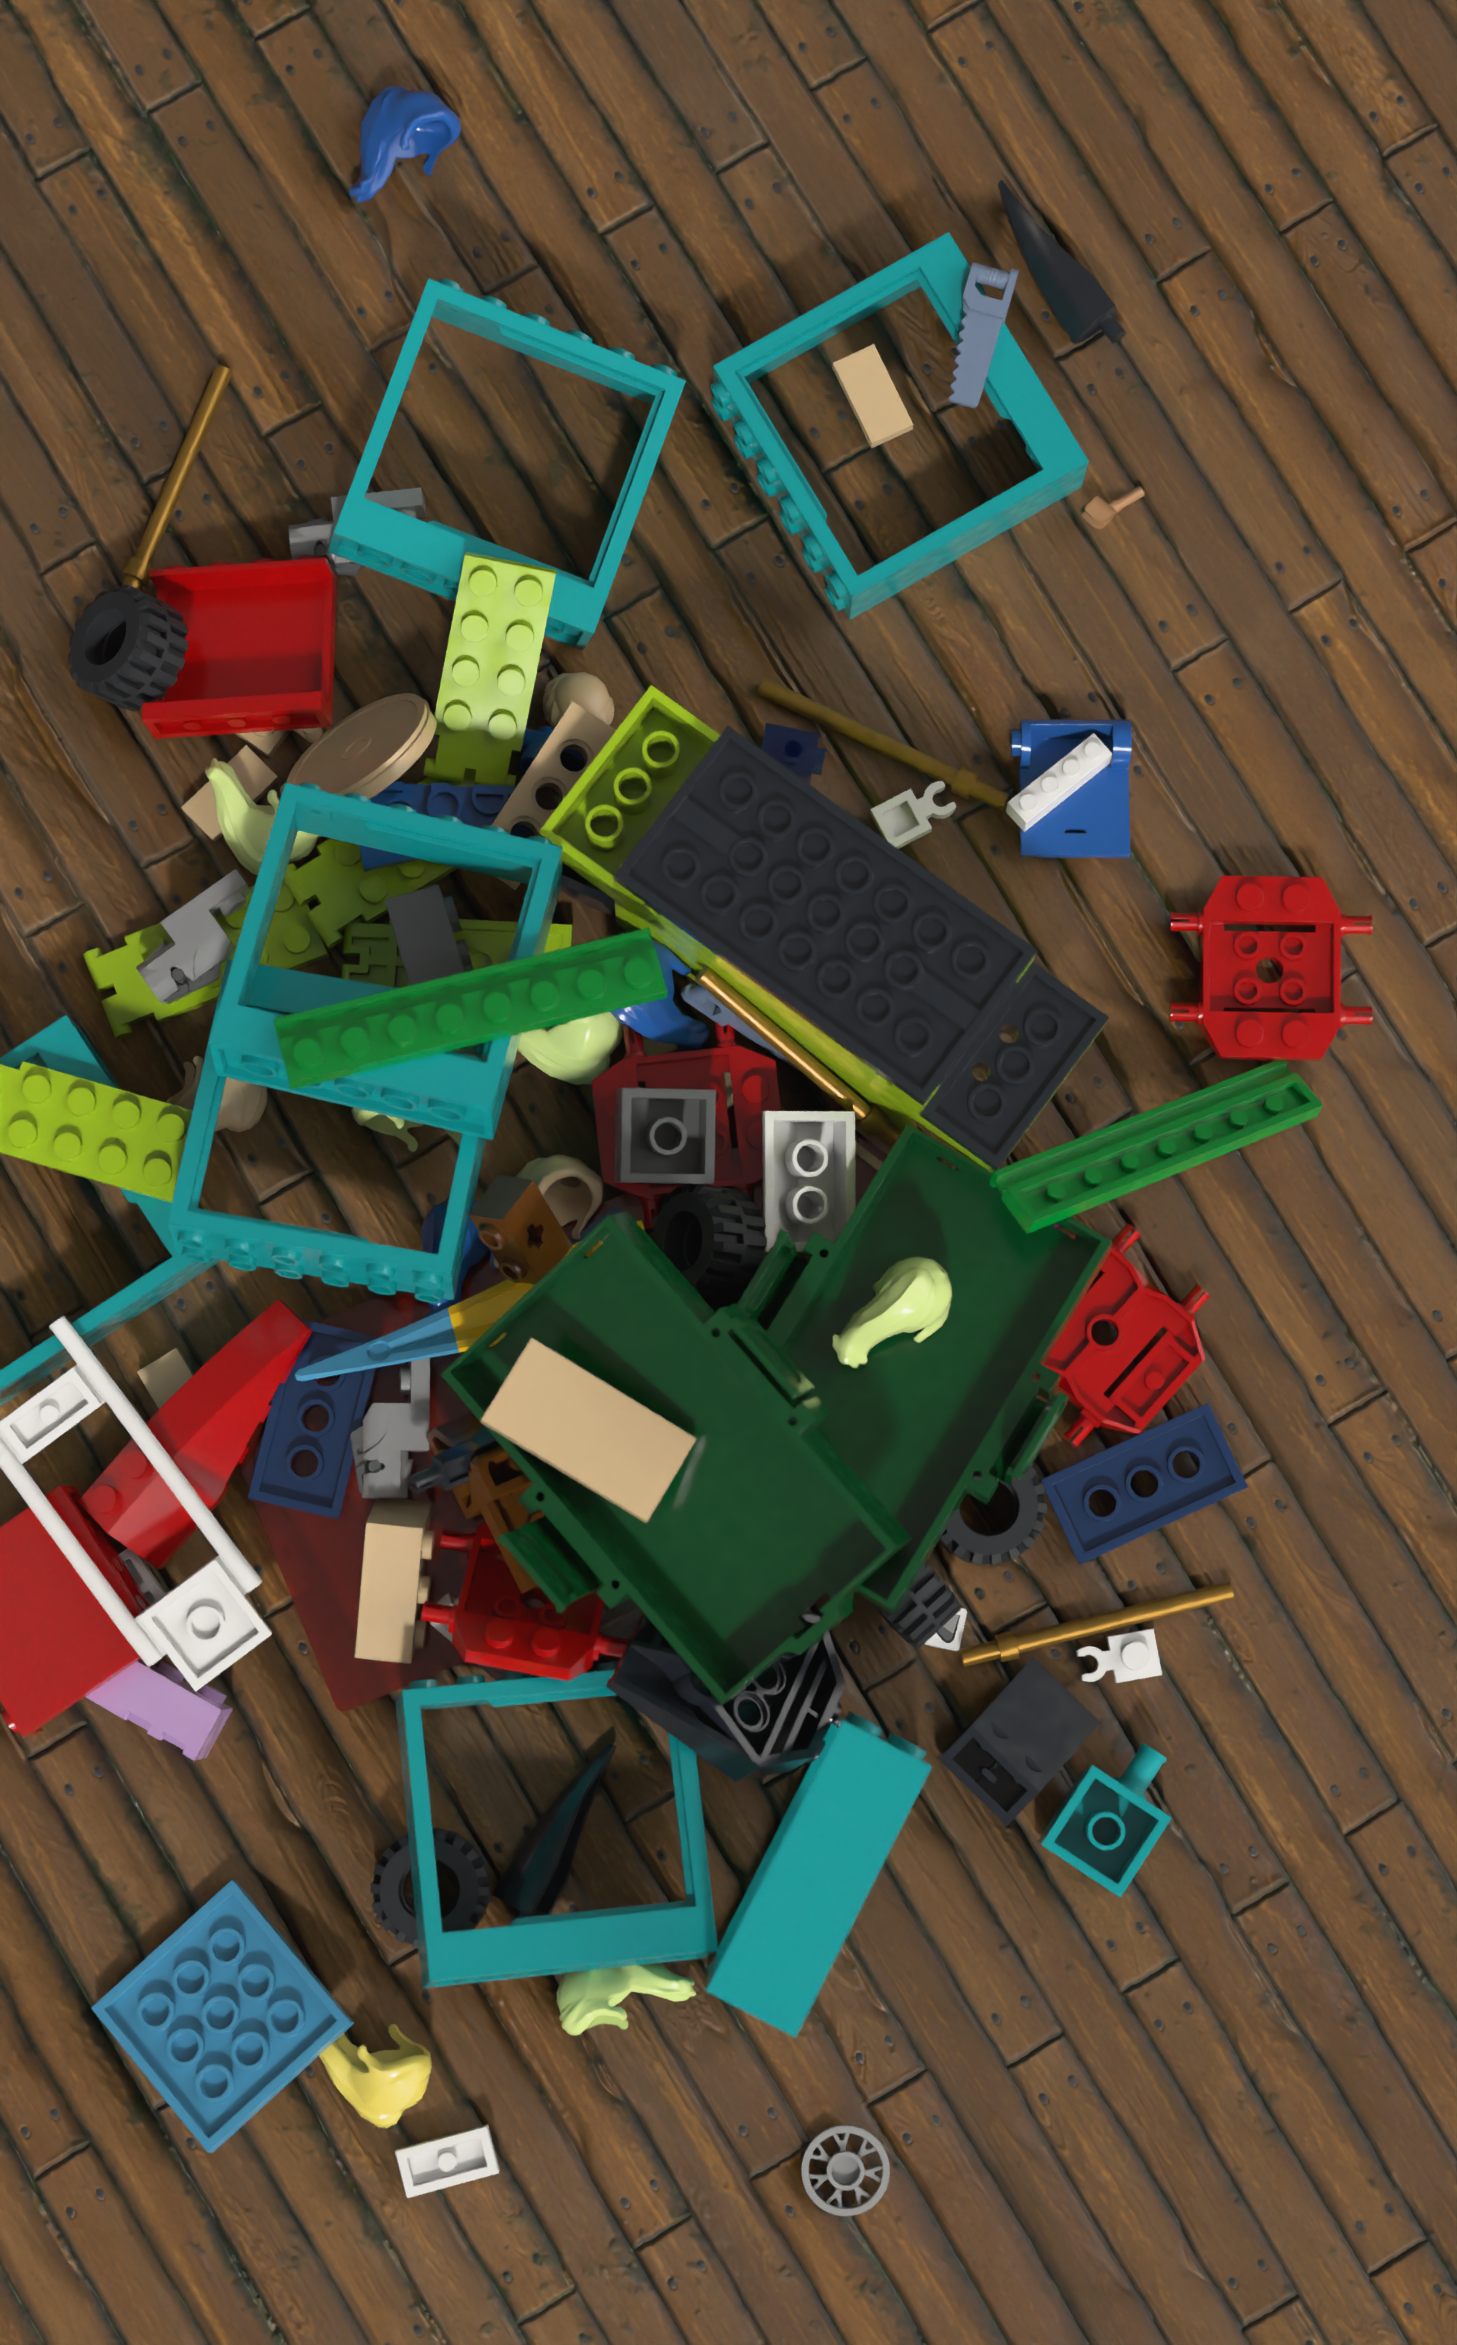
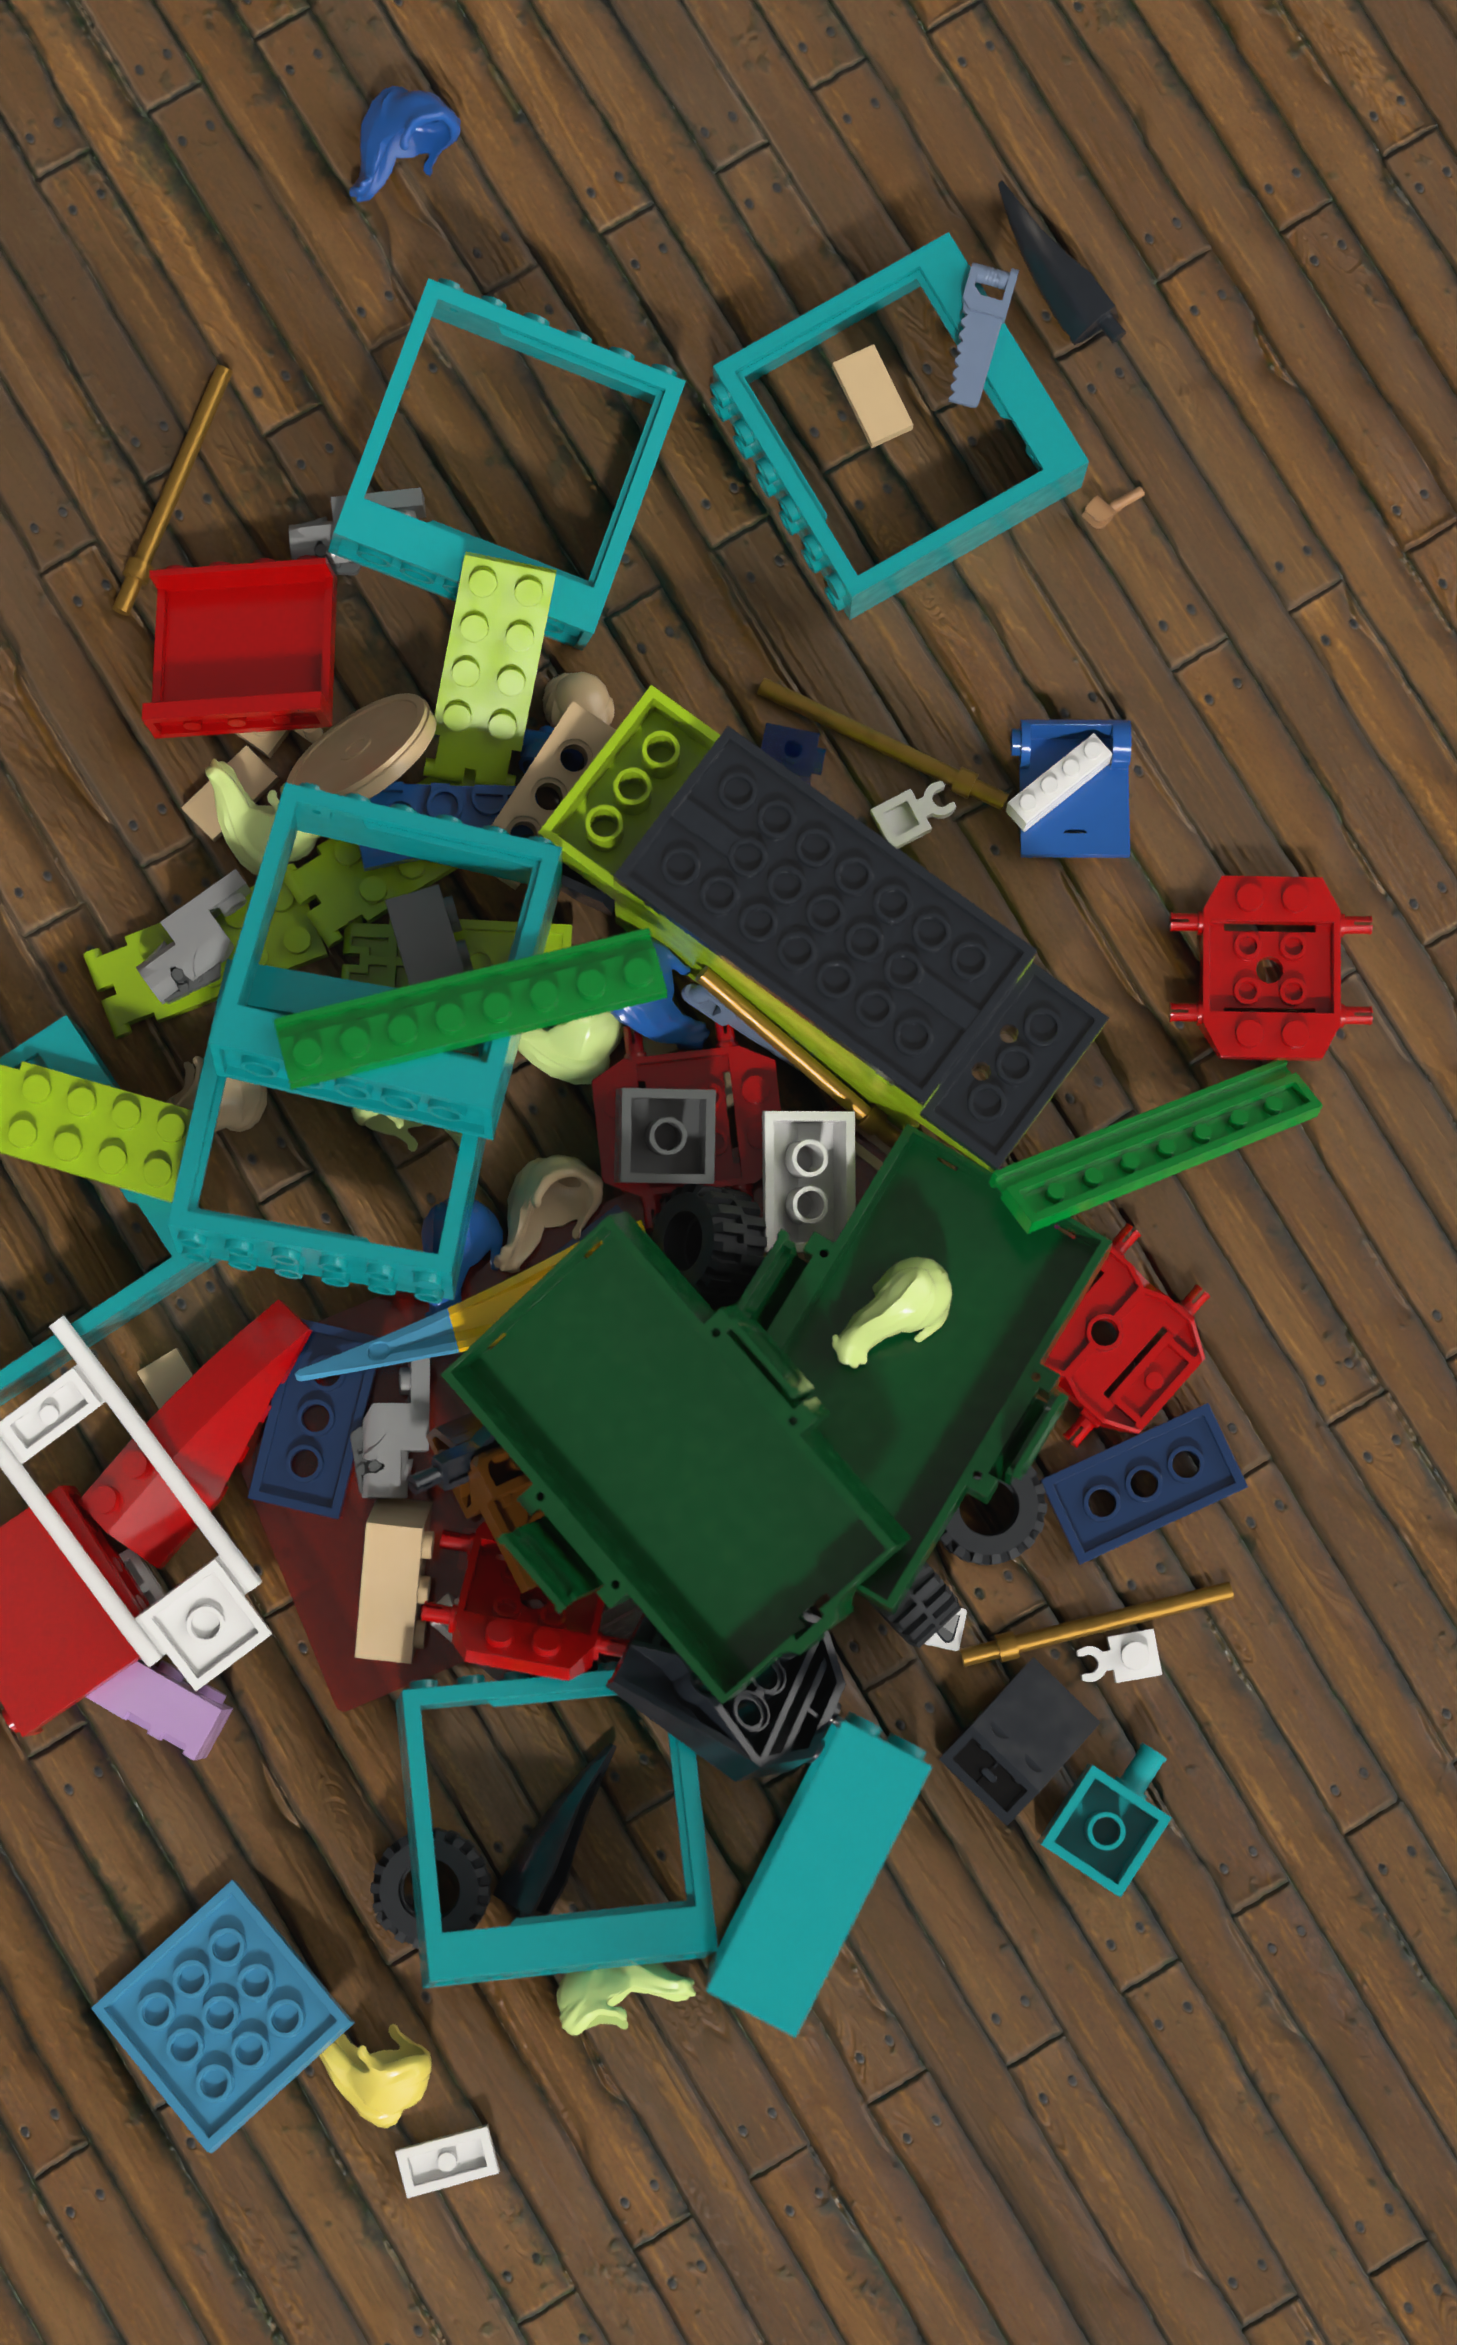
black tyre [68,584,188,711] -> none
reddish brown brick [468,1175,573,1284] -> none
tan tile [480,1338,696,1523] -> none
light grey wheel [801,2125,890,2216] -> none

